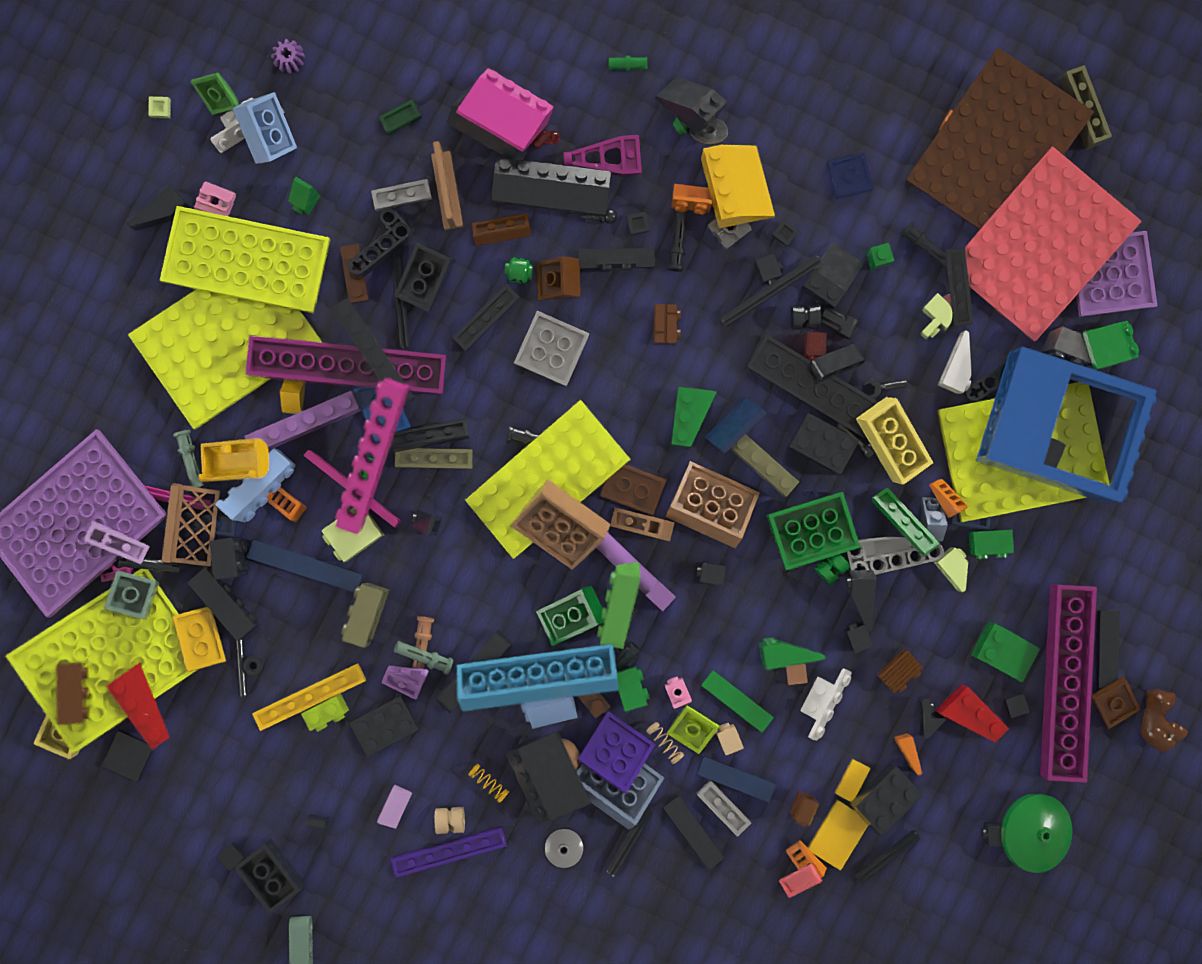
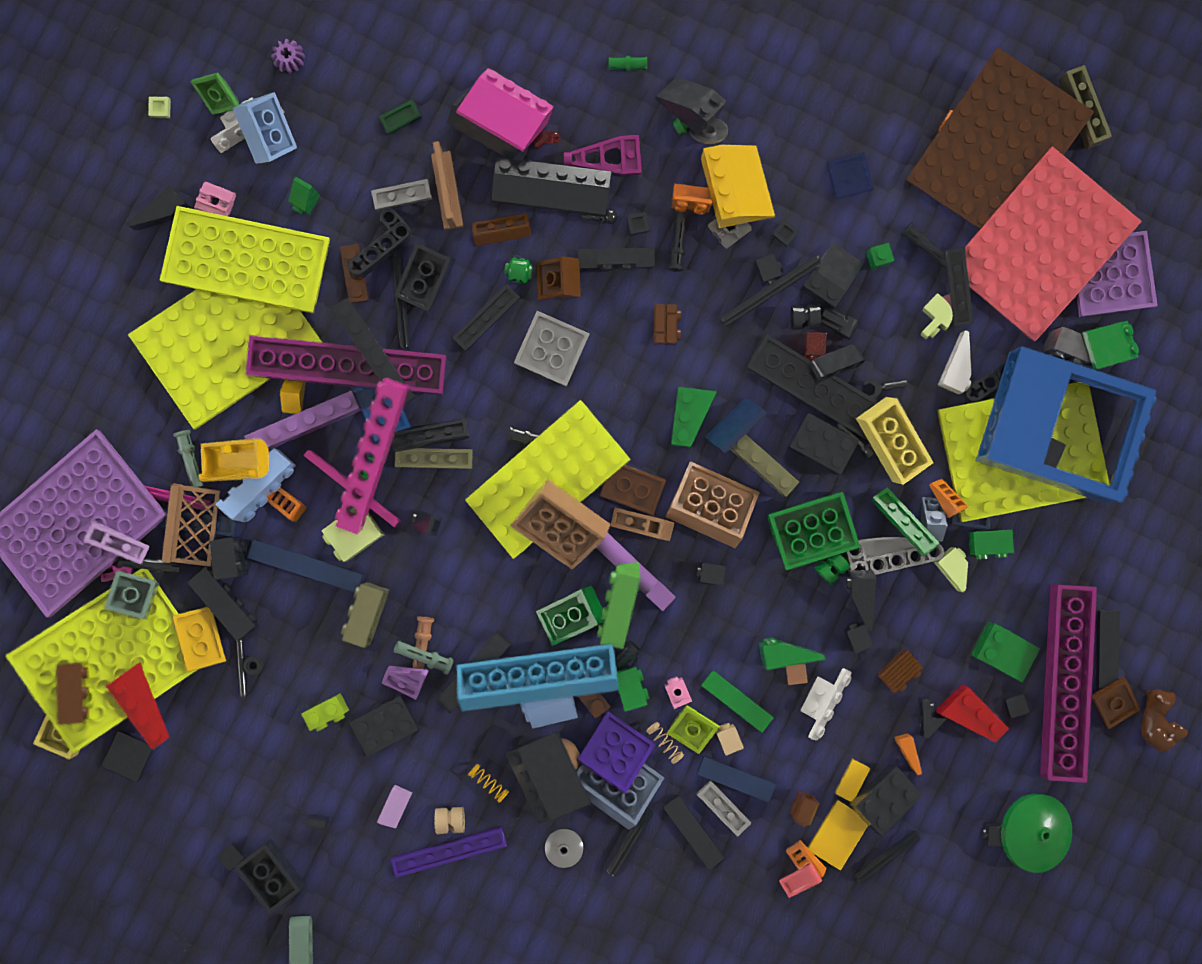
yellow plate [252,663,366,731] -> none

